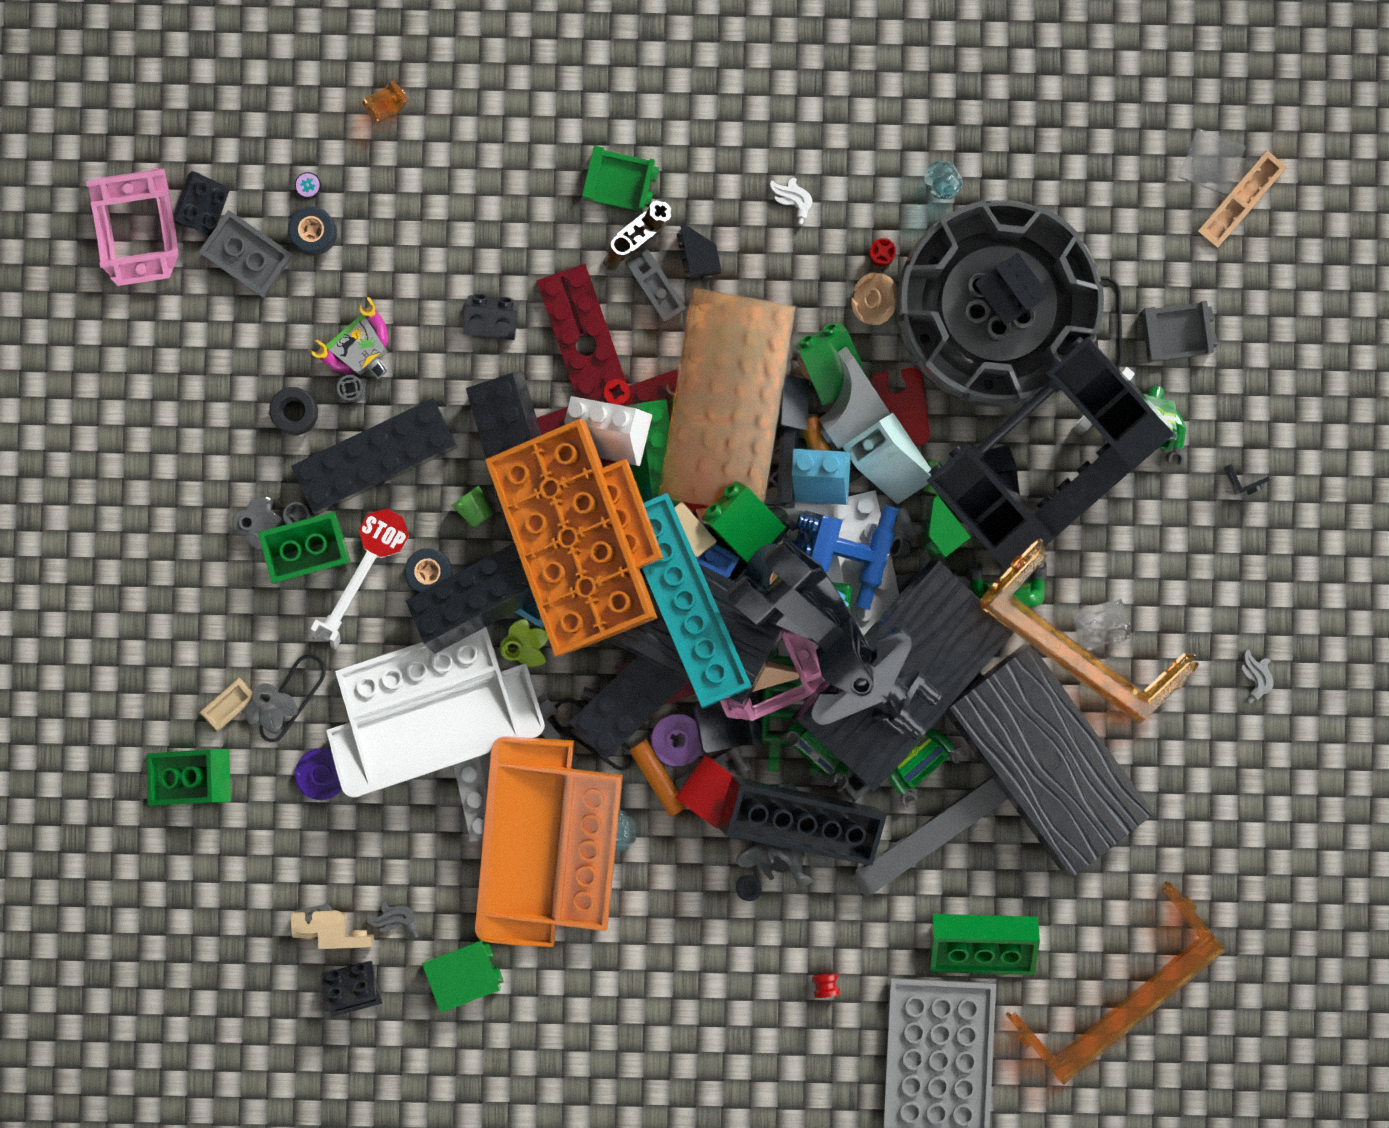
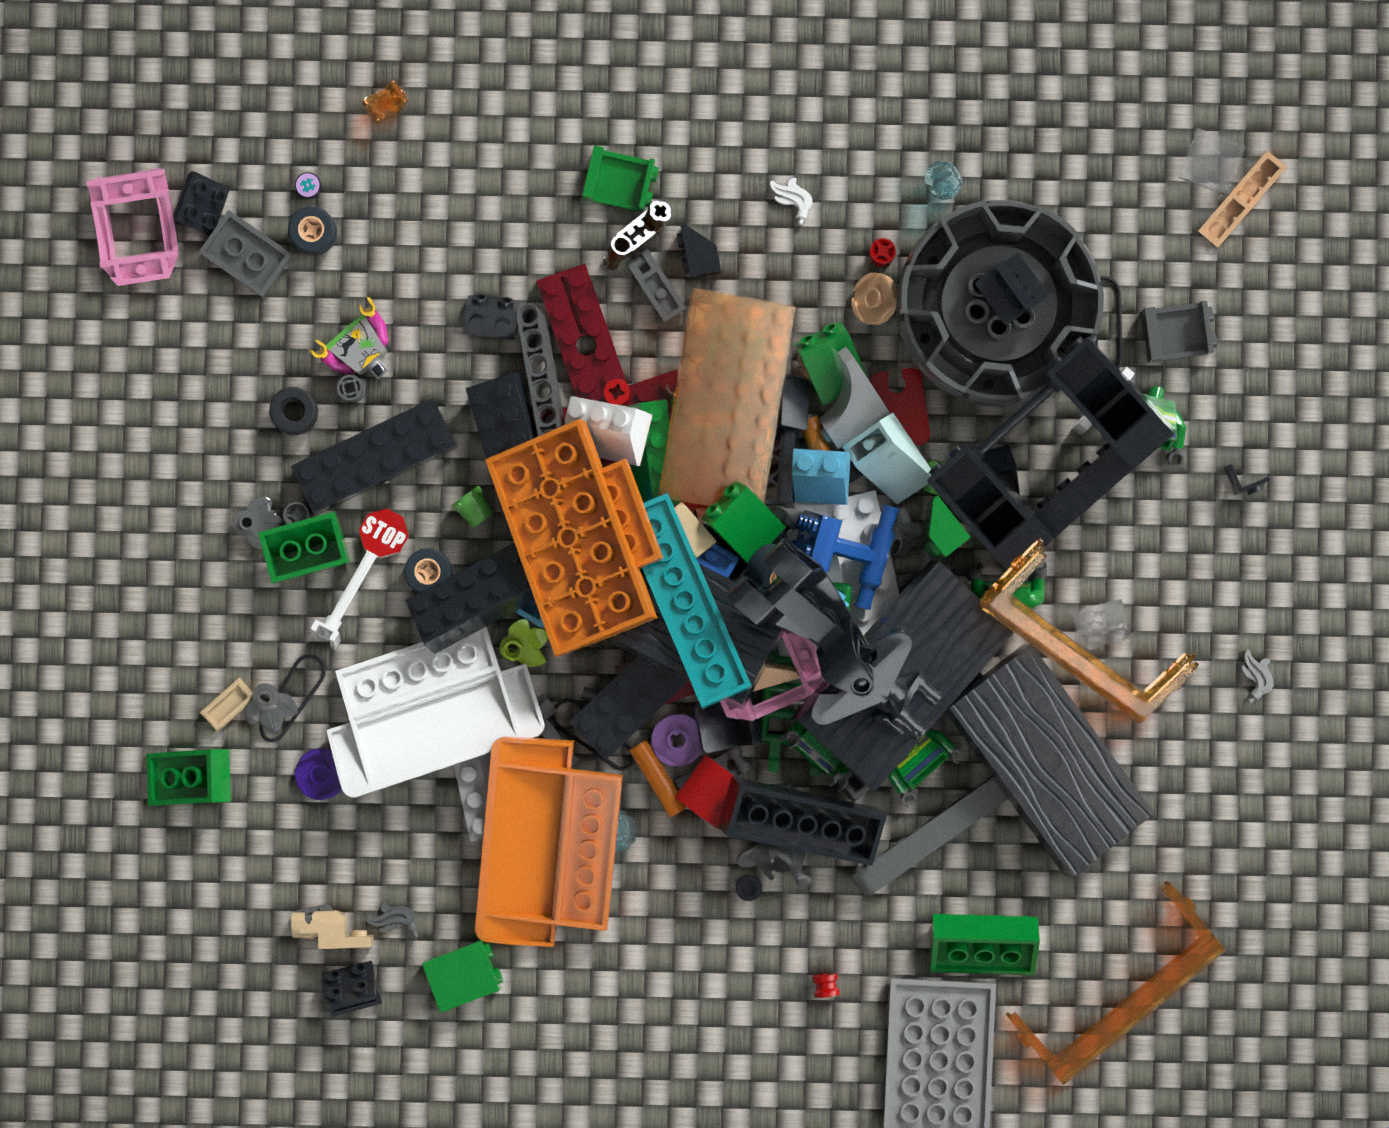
none -> dark grey beam [517,304,565,436]

